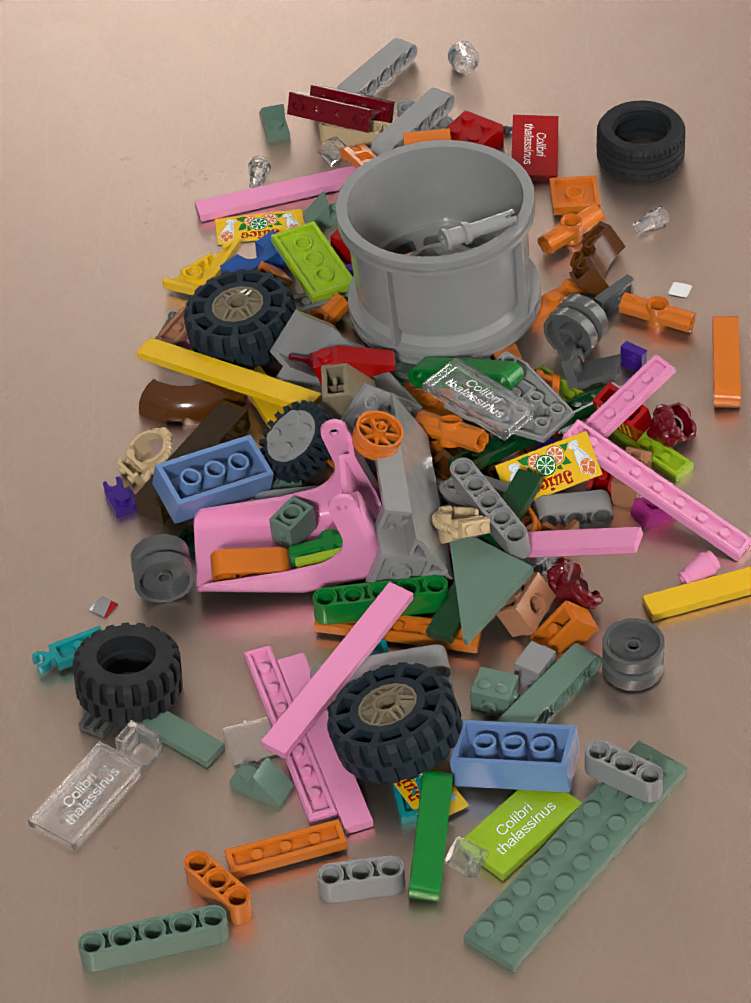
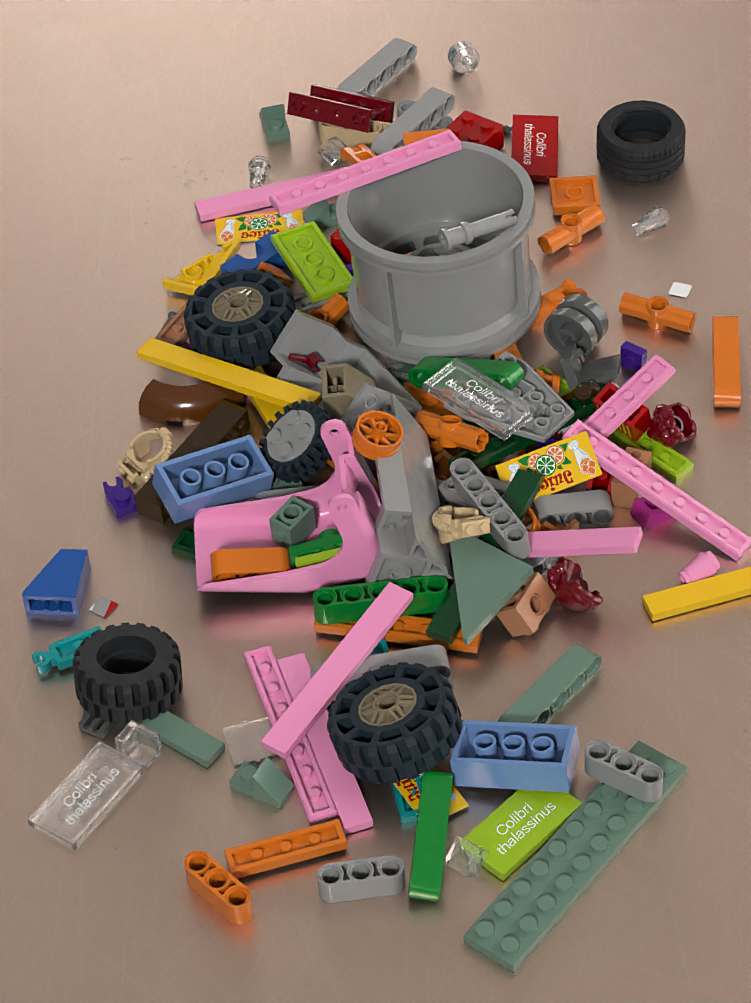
sand green beam [78,905,229,972] -> none
dark grey wheel [131,534,194,603] -> none
red slope [313,345,396,386] -> none
sand green head [470,667,520,717] -> none
light grey brick [514,641,556,688] -> none
orange slope [529,600,598,655] -> none
reddish brown brick [569,221,626,295] -> none
dark grey tile [594,274,634,316] -> none
dark grey wheel [602,618,665,691] -> none
none -> blue slope [22,549,91,616]
none -> bright pink tile [269,130,462,216]
none -> dark brown piece [560,380,601,402]

